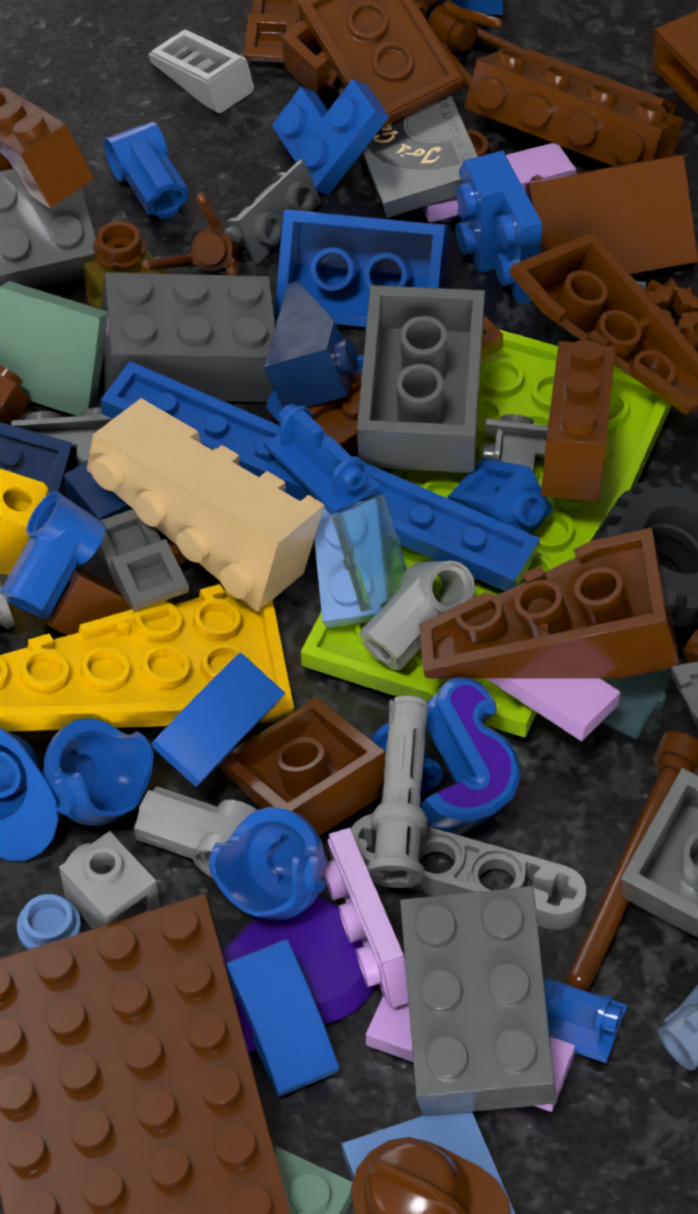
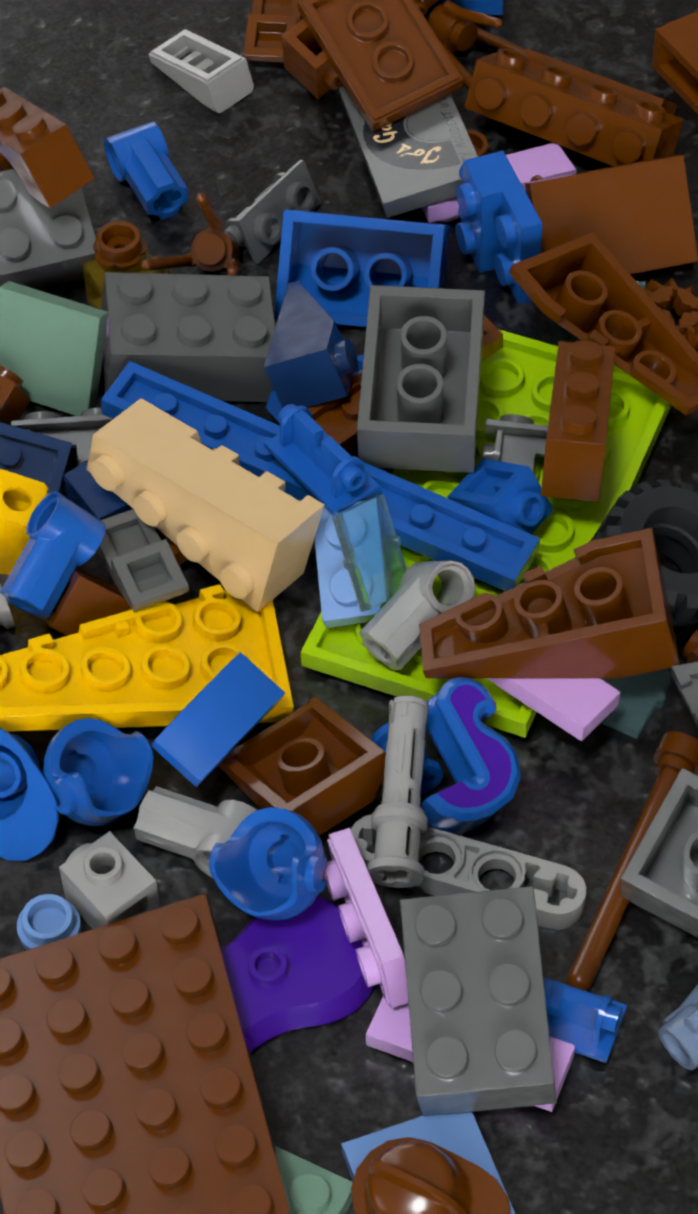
blue slope [226,939,339,1097] -> none
blue plate [272,79,389,195] -> none

